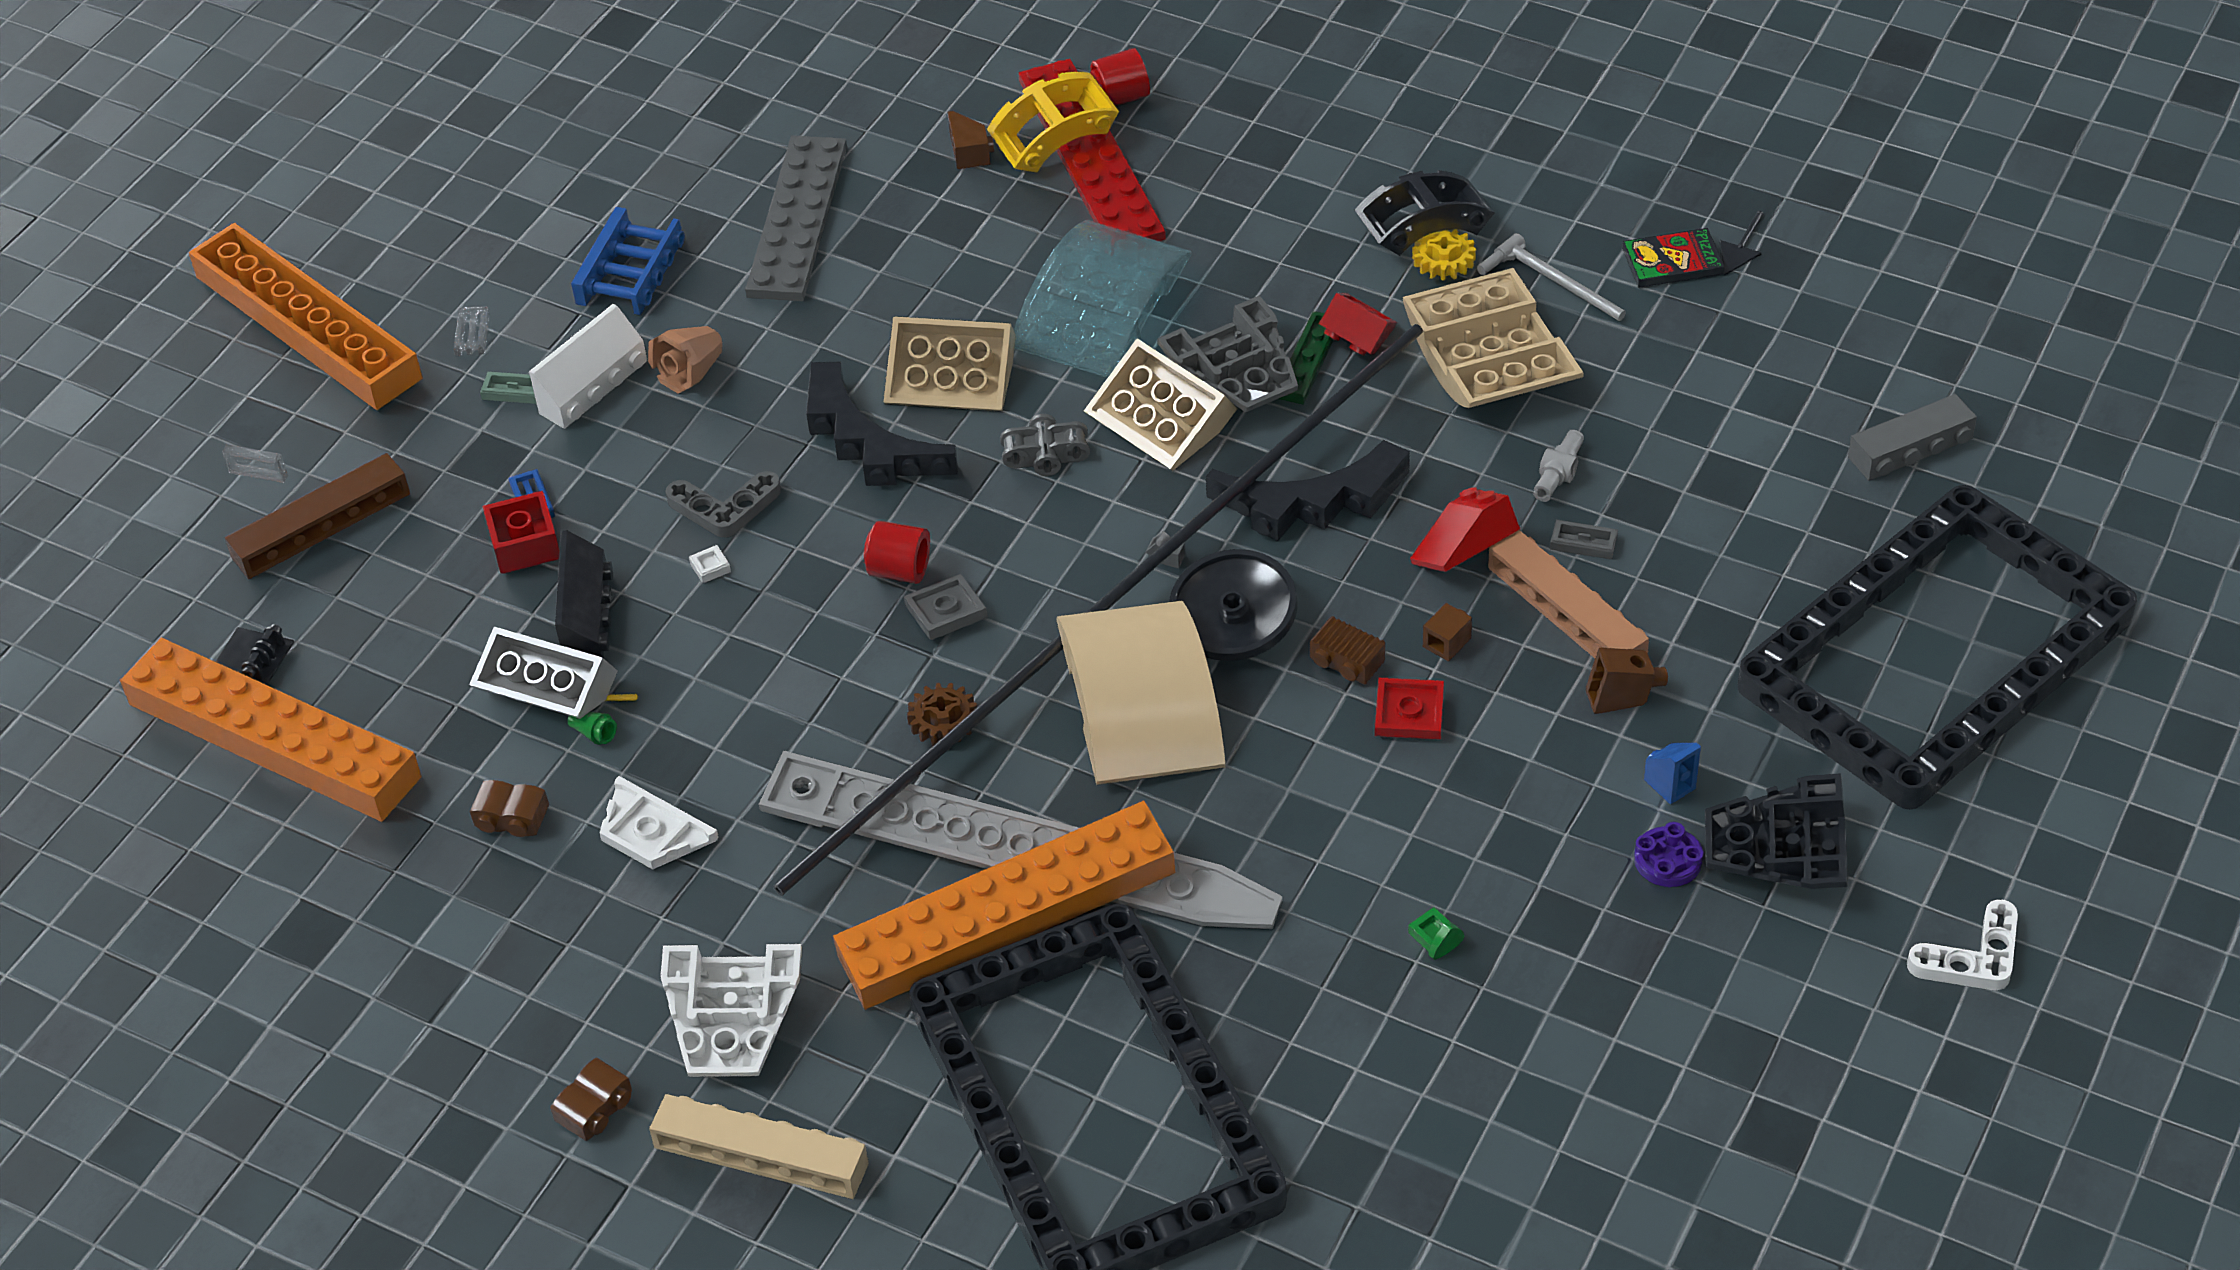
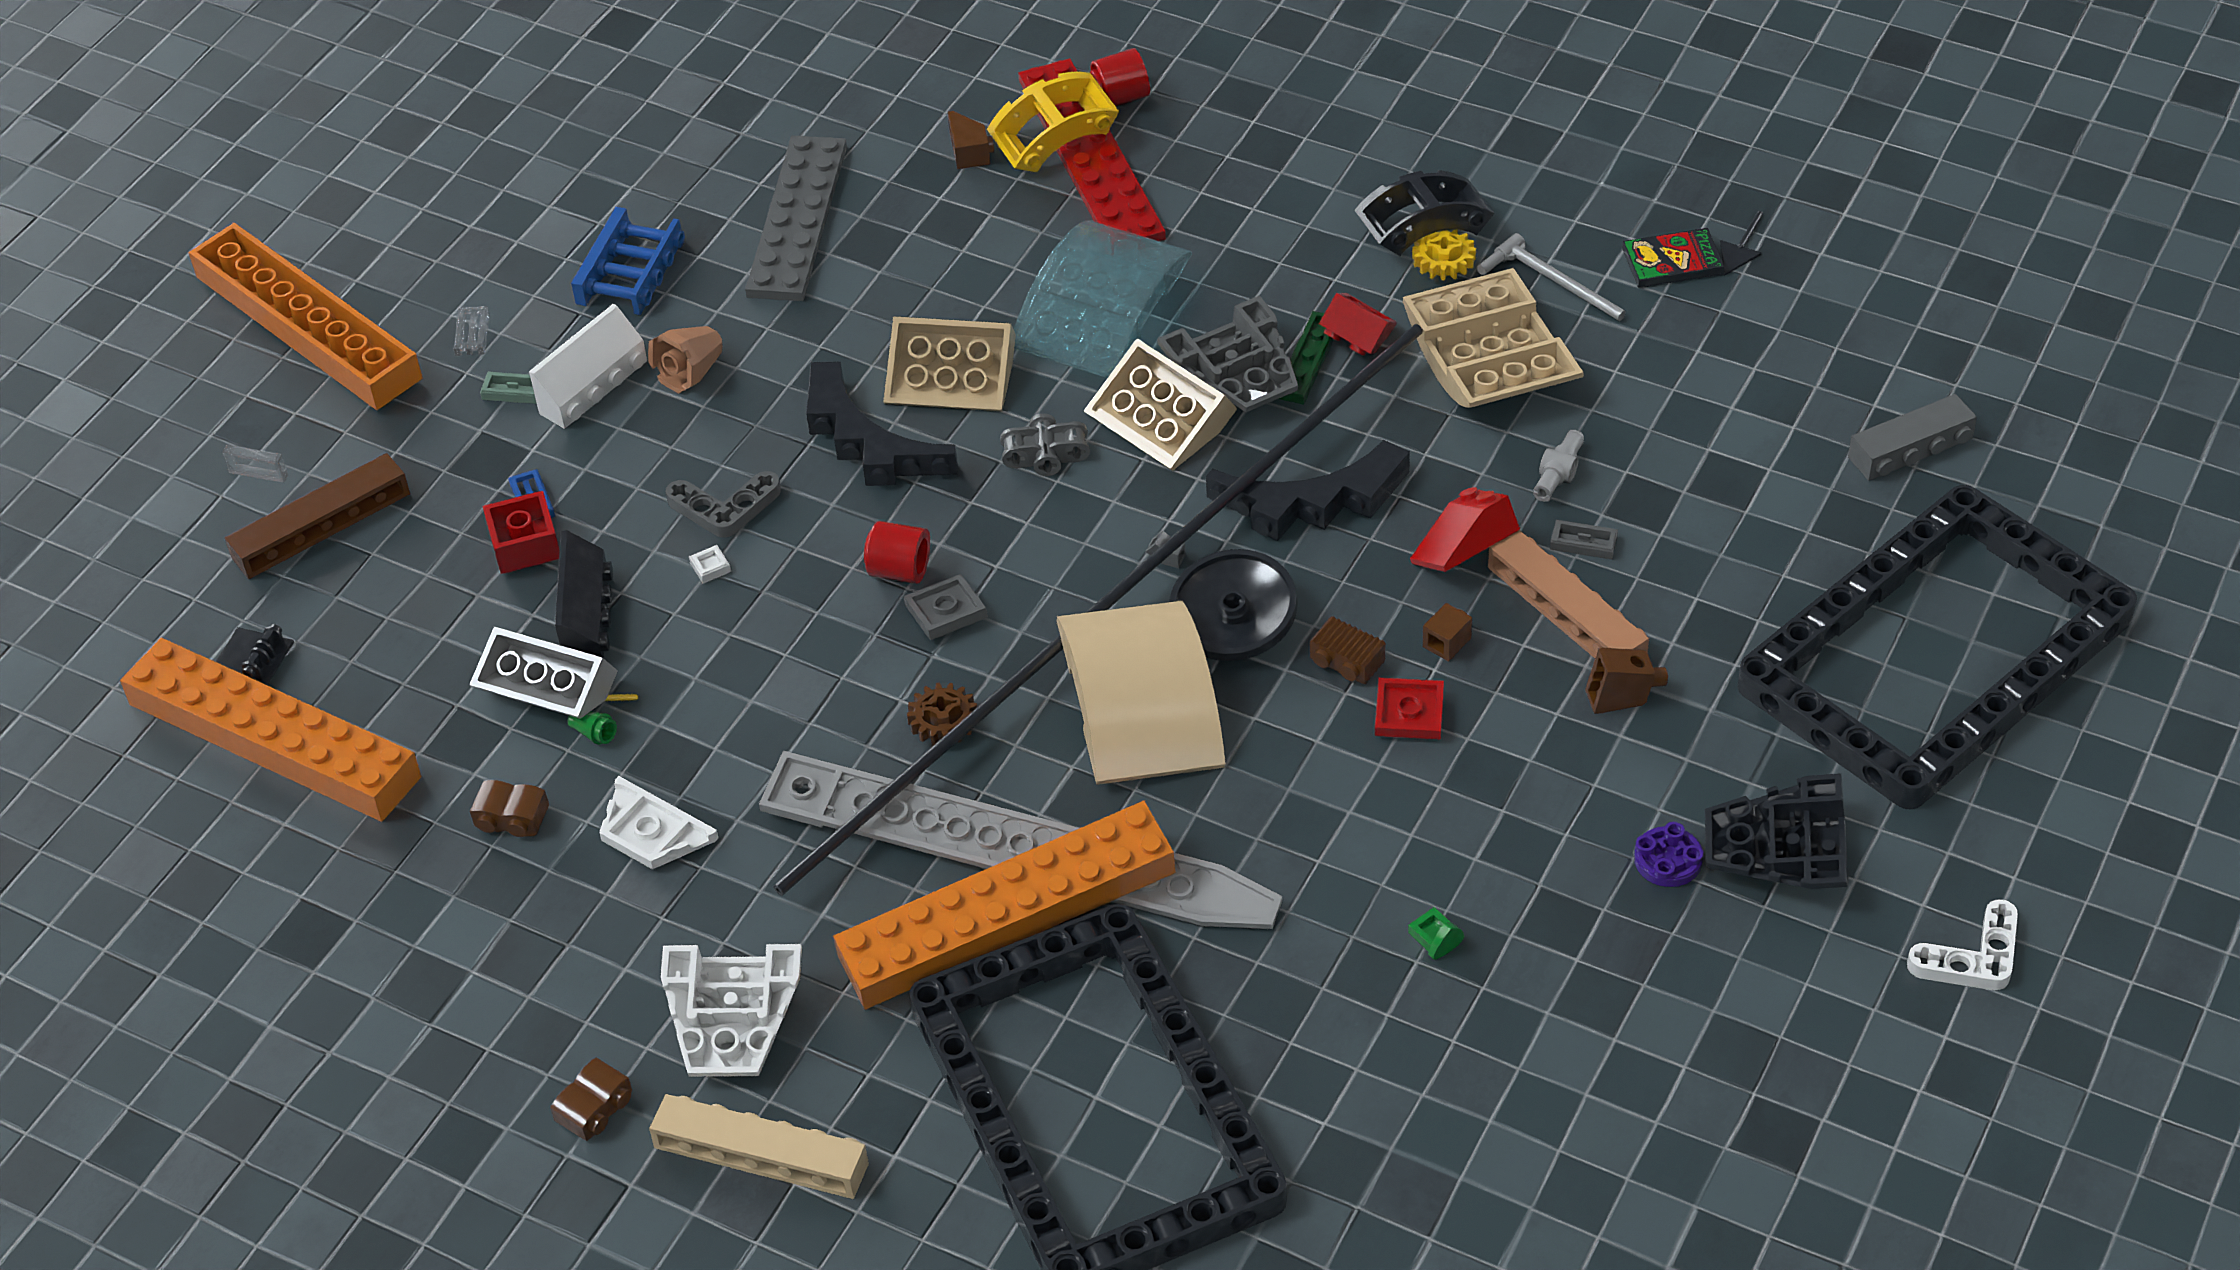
blue slope [1644,742,1701,805] -> none

